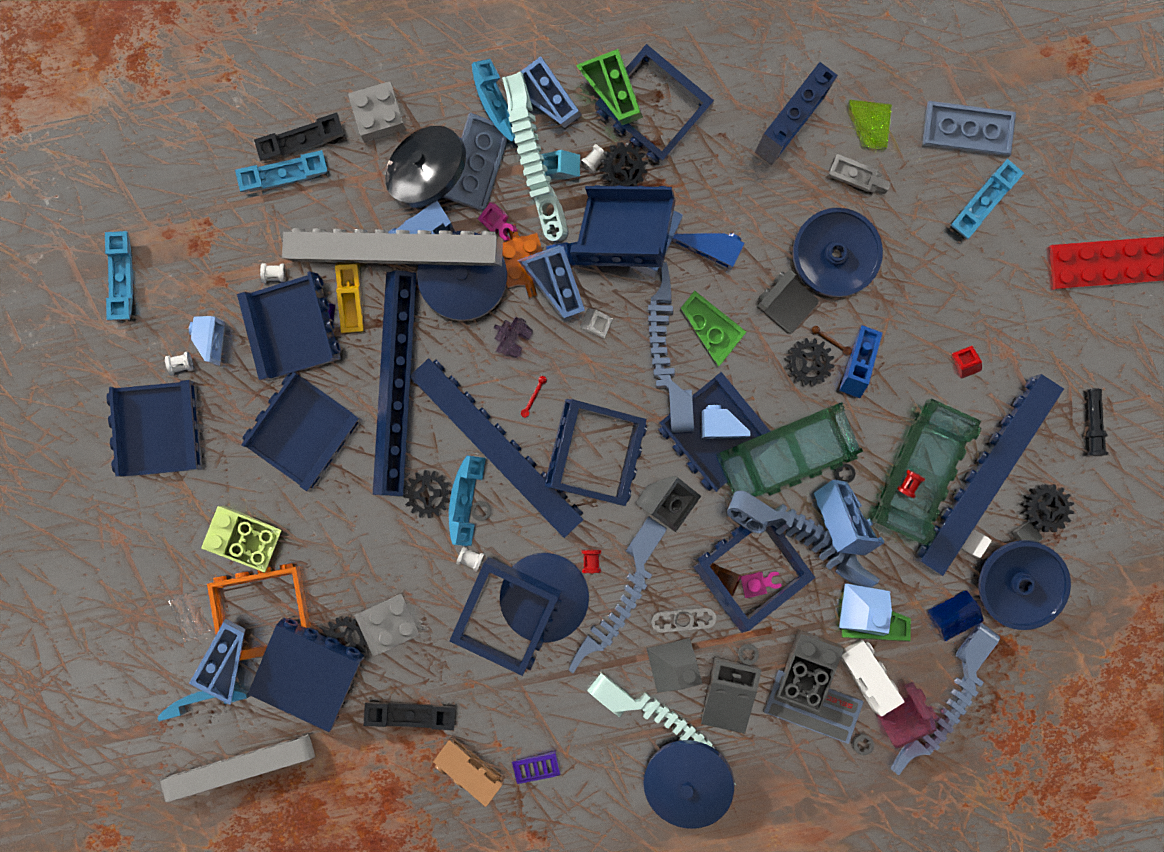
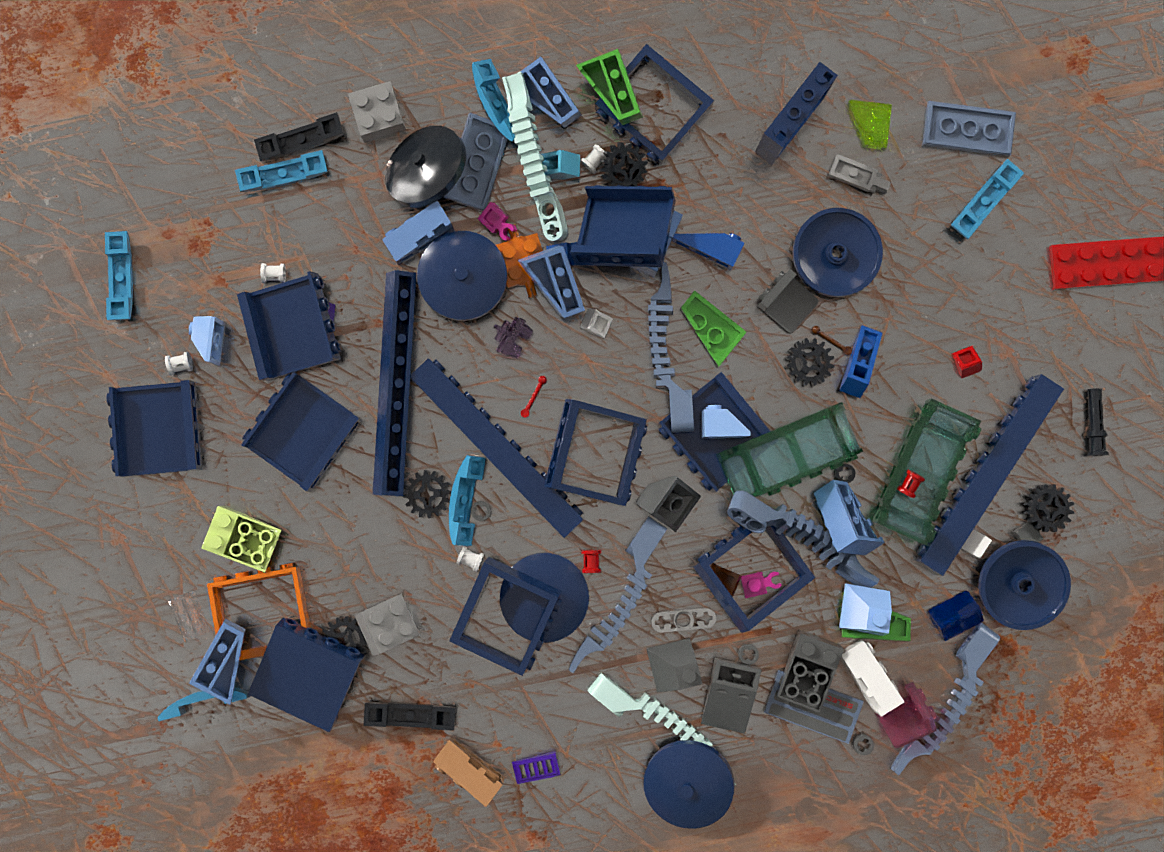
light grey beam [160,735,316,802] -> none
light grey brick [282,228,503,266] -> none
yellow slope [335,262,364,333] -> none

